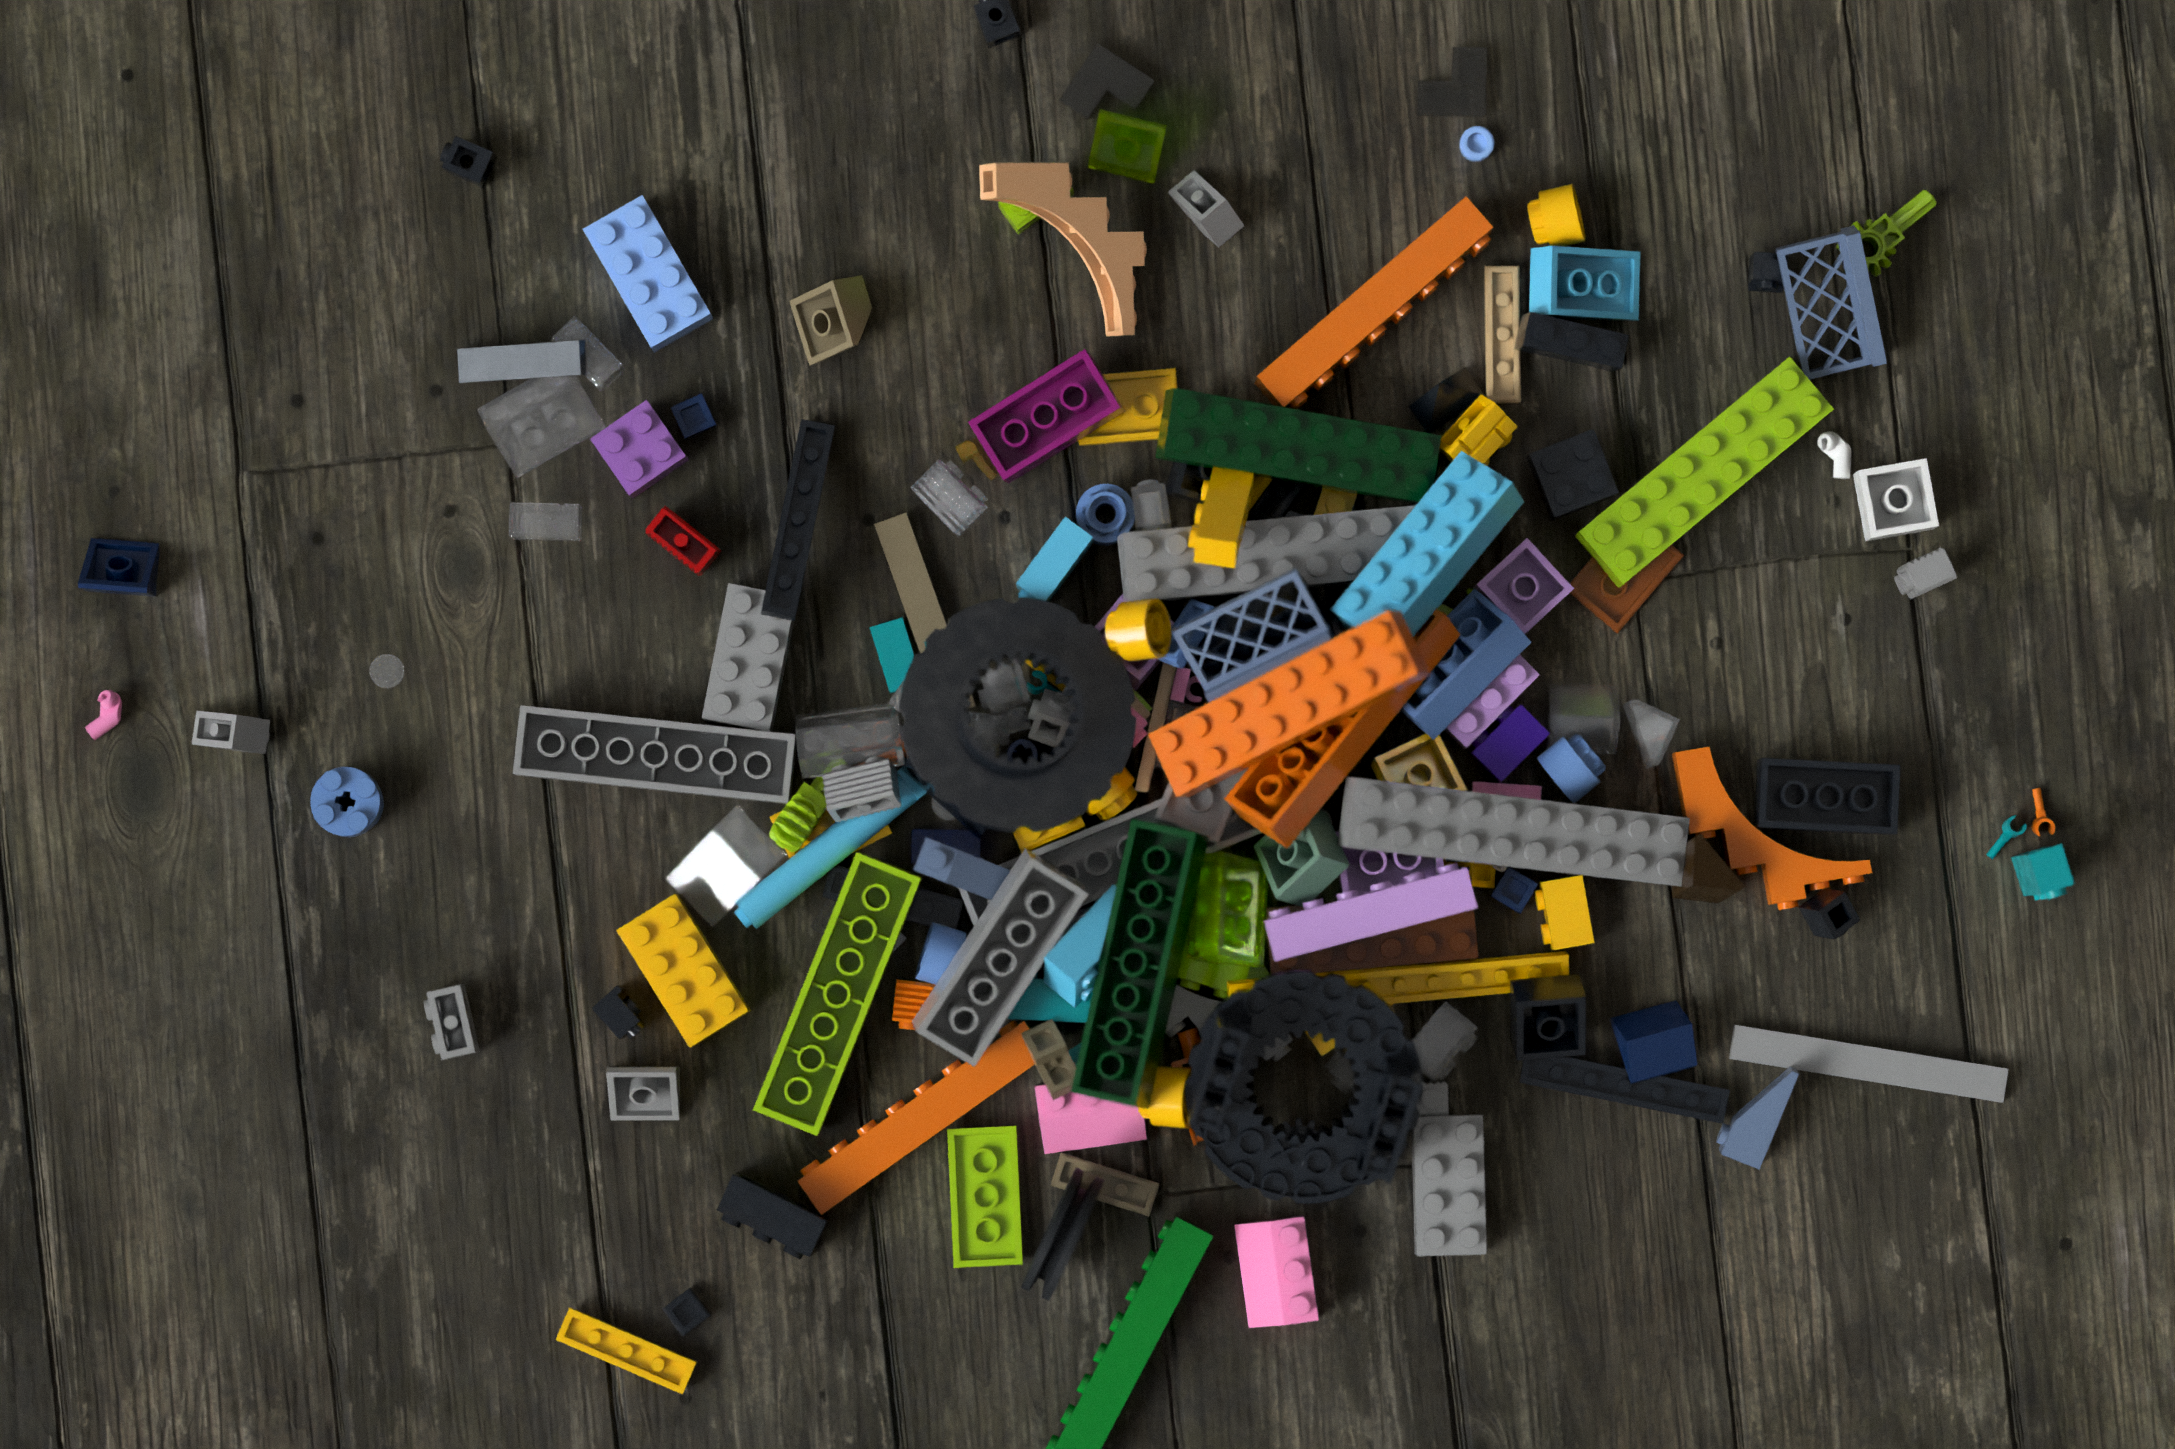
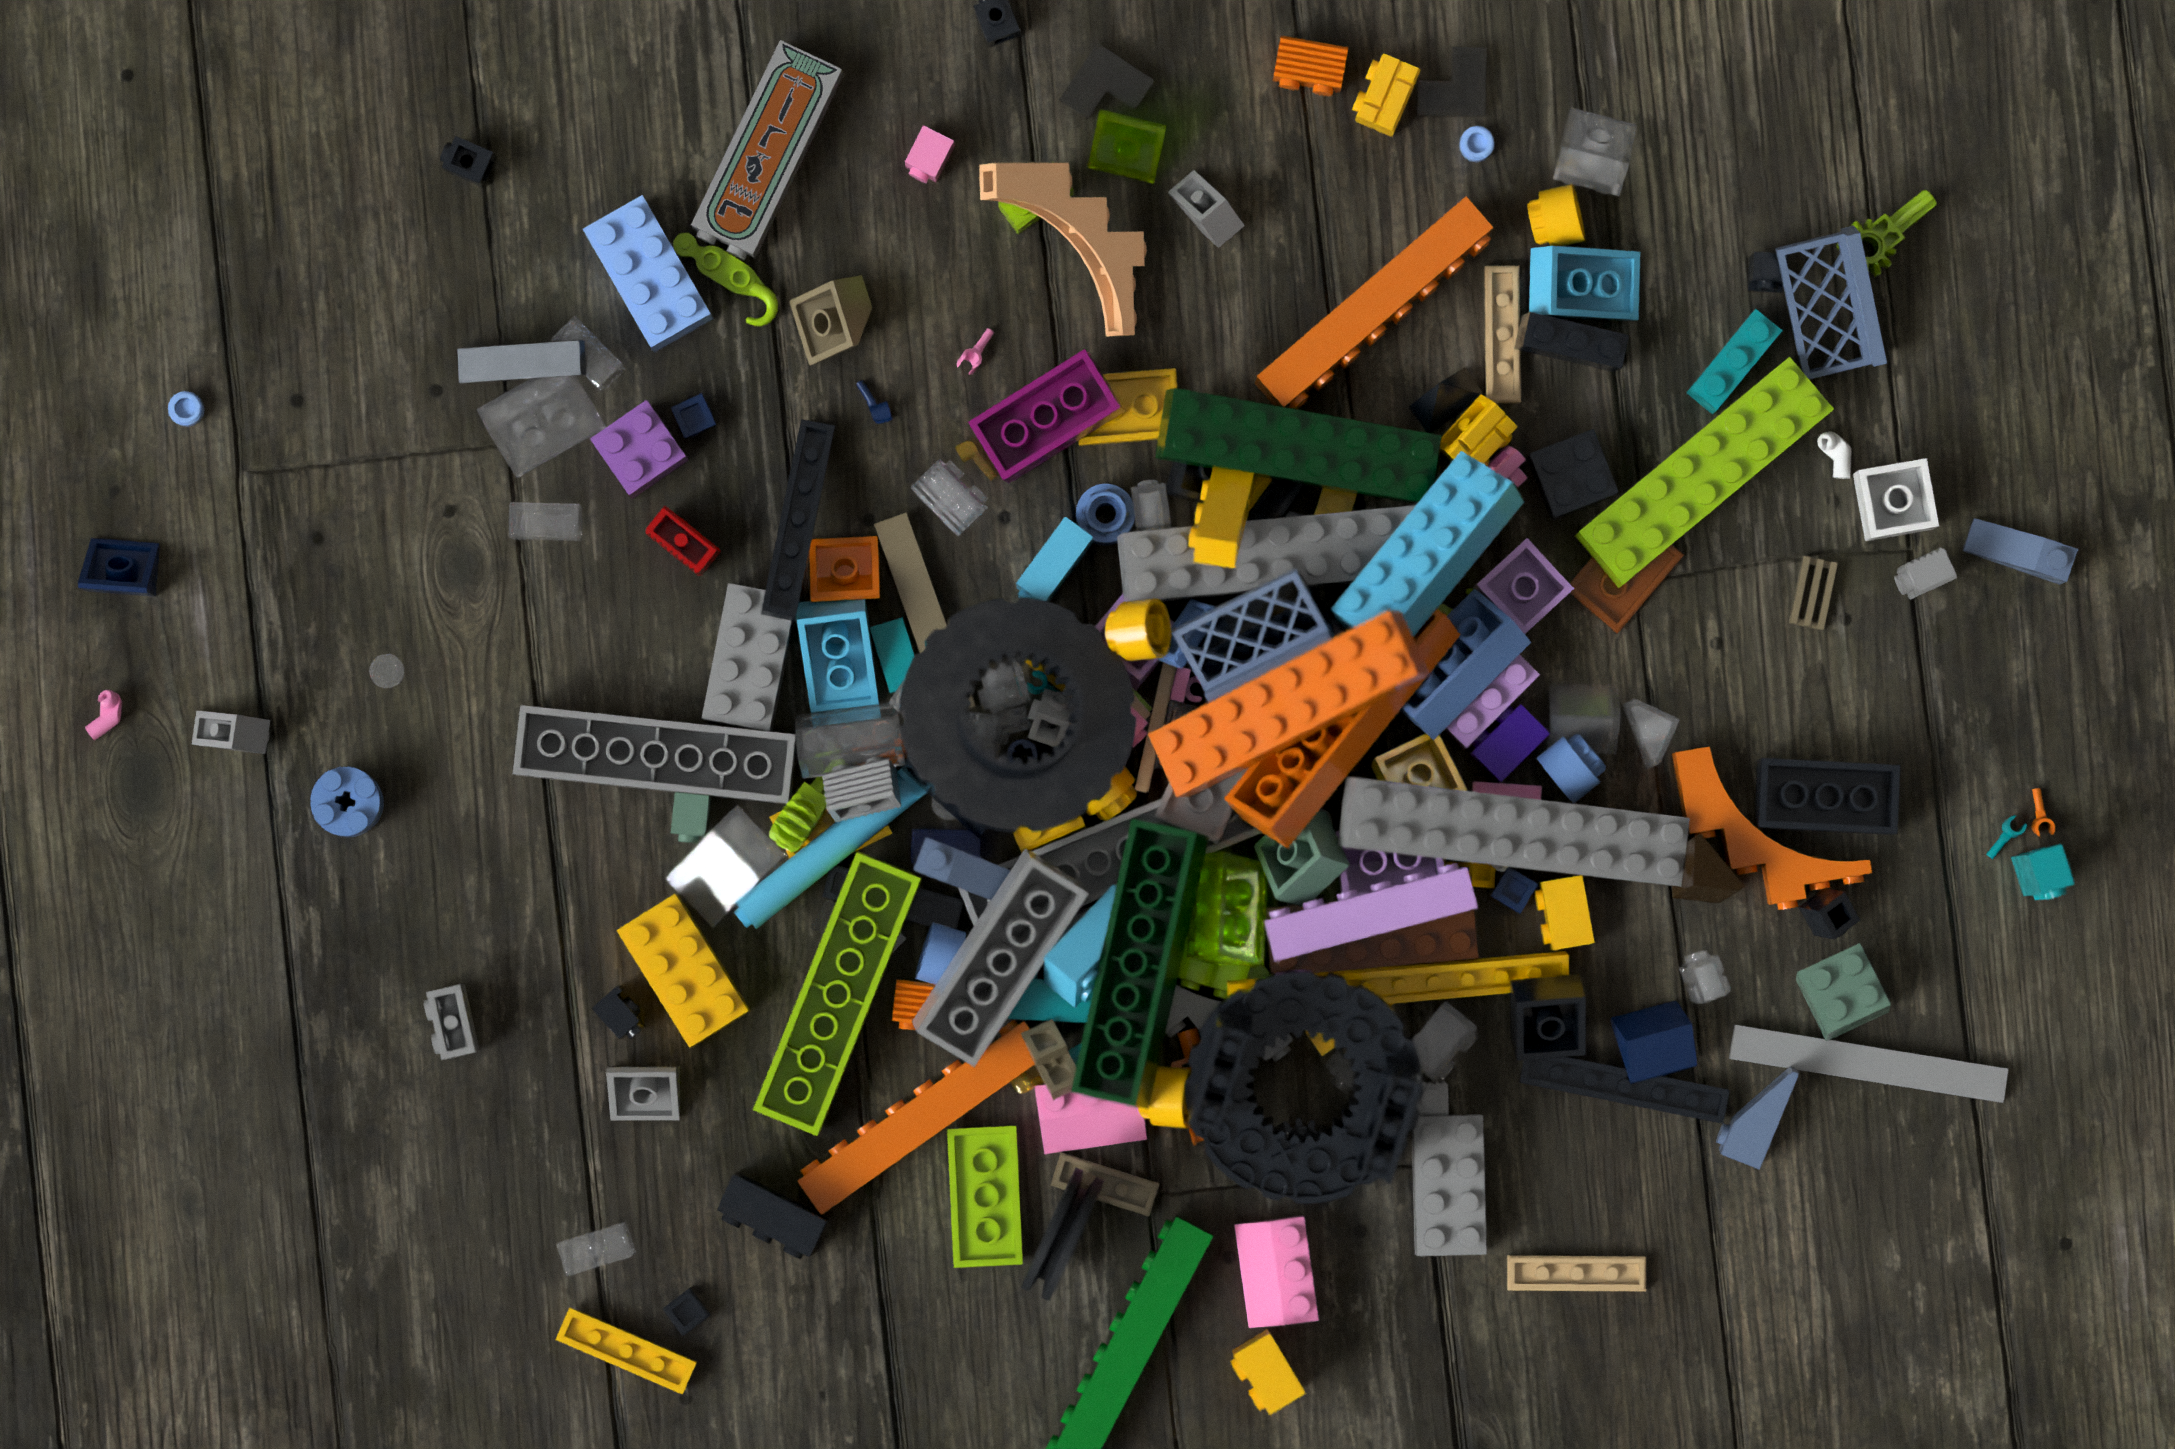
none -> light blue tile [168,391,204,427]
none -> clear brick [556,1221,636,1277]
none -> sand green brick [671,792,712,843]
none -> lime piece [673,233,778,326]
none -> brick [691,40,844,260]
none -> medium azure slope [797,599,879,713]
none -> orange slope [809,536,880,602]
none -> dark blue hand [856,380,892,424]
none -> bright pink brick [905,125,955,183]
none -> bright pink hand [957,328,994,375]
none -> clear yellow hand [1010,1071,1044,1094]
none -> yellow brick [1230,1329,1306,1415]
none -> orange brick [1273,36,1348,96]
none -> yellow brick [1352,54,1421,137]
none -> bright pink tile [1487,445,1527,487]
none -> tan tile [1507,1255,1646,1291]
none -> clear slope [1553,108,1637,196]
none -> clear brick [1679,950,1731,1004]
none -> teal brick [1686,309,1782,414]
none -> dark tan tile [1789,556,1838,631]
none -> sand green brick [1796,943,1891,1041]
none -> sand blue slope [1962,518,2078,585]

